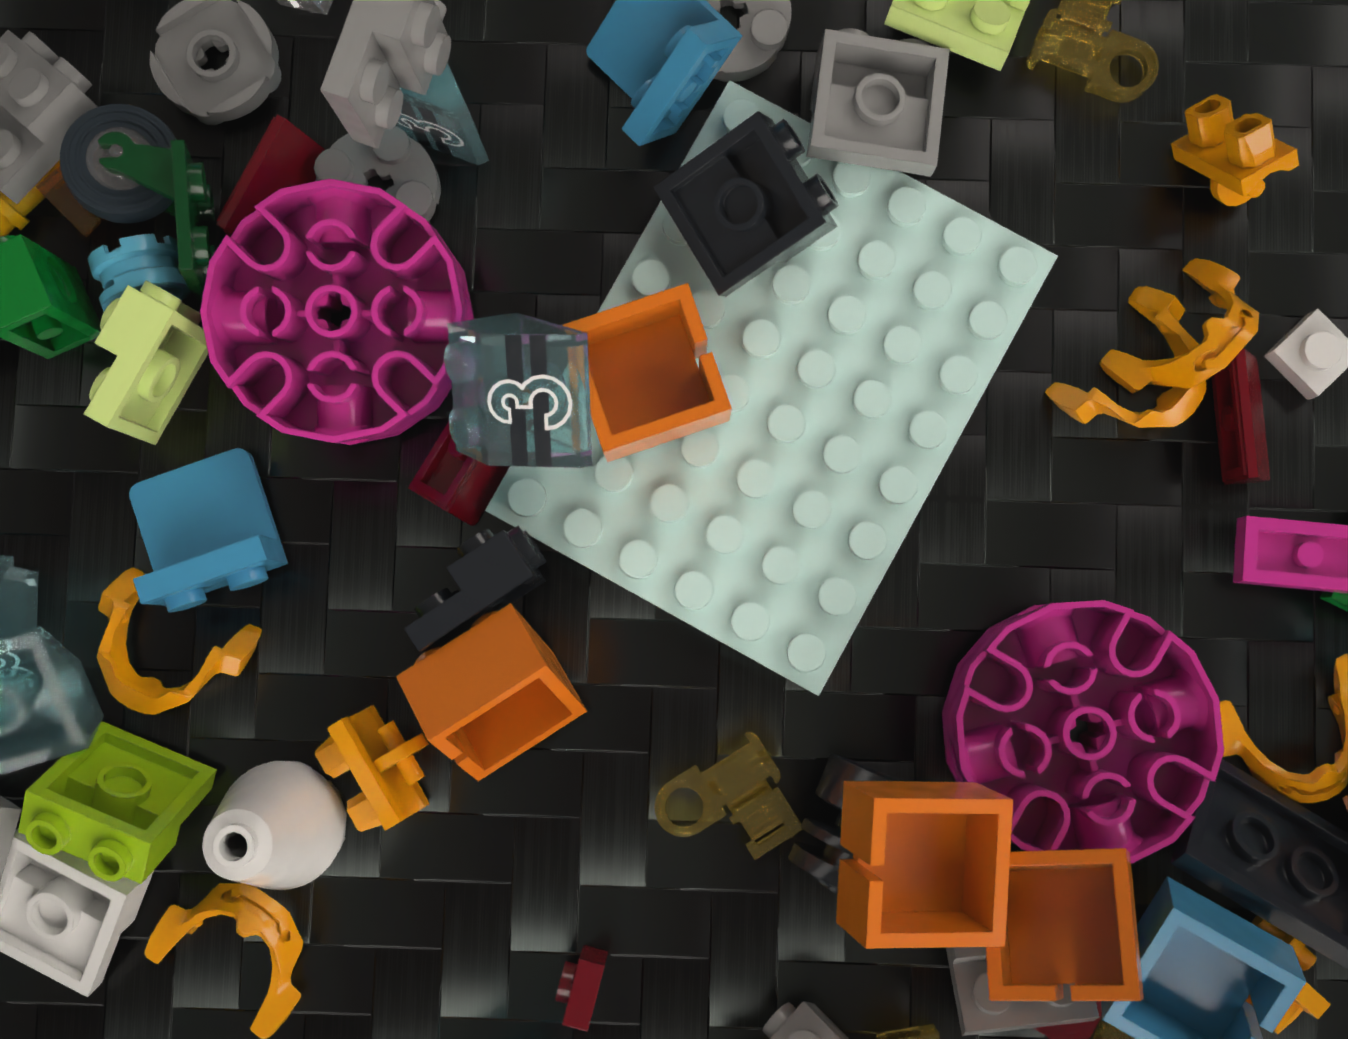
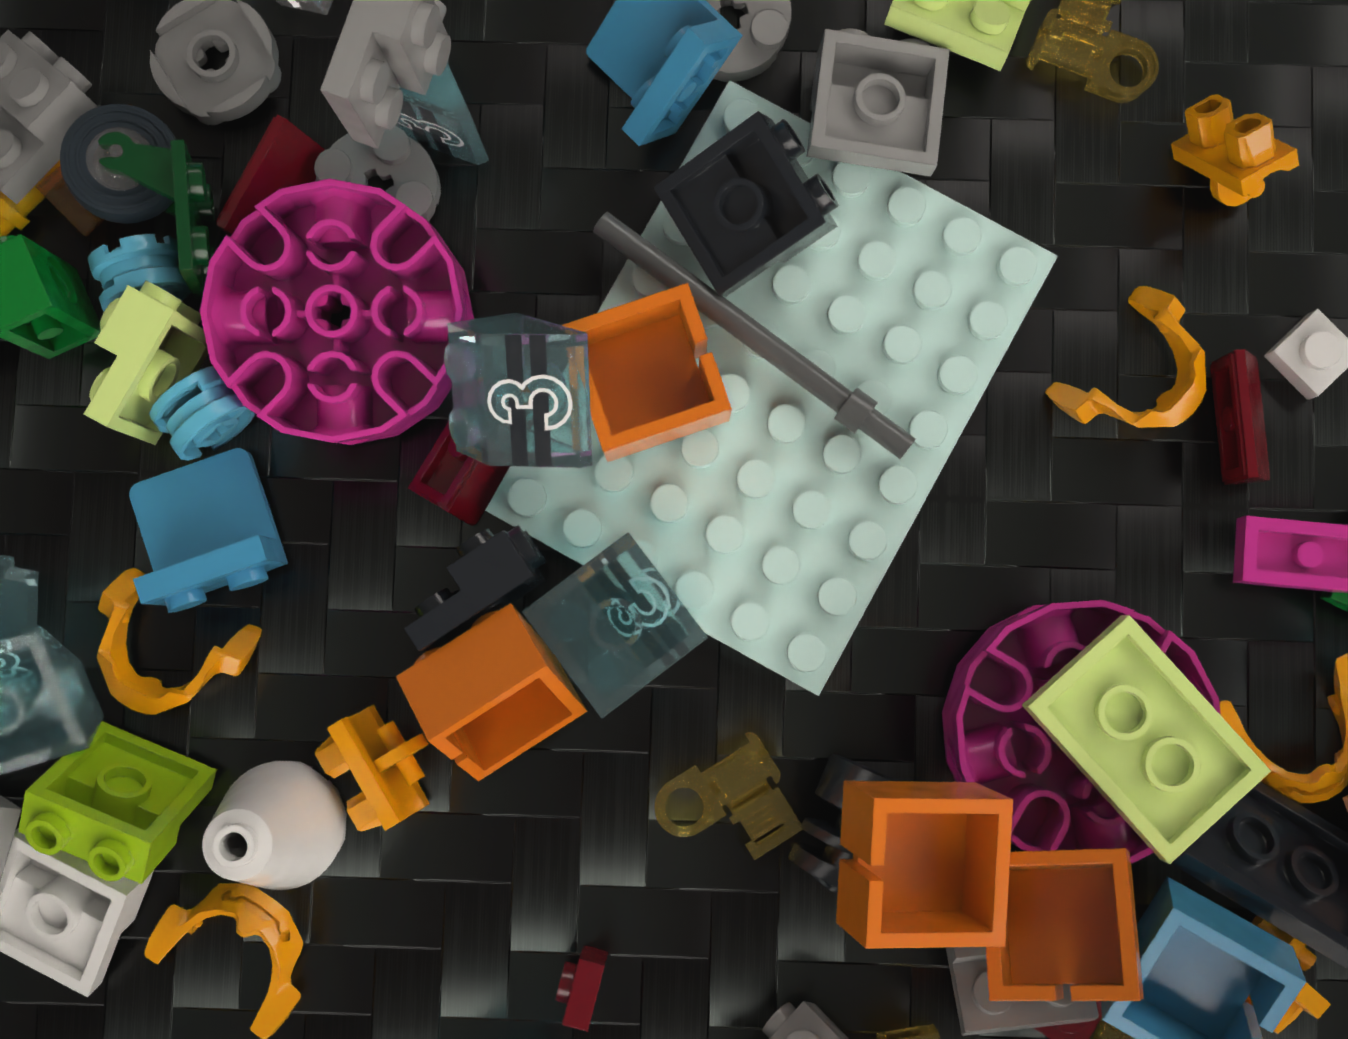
light orange helmet [1099,258,1259,393] -> none
none -> medium azure wheel [149,366,255,461]
none -> clear light blue slope [522,532,708,718]
none -> dark grey bar [593,212,916,459]
none -> yellowish green plate [1022,615,1271,864]

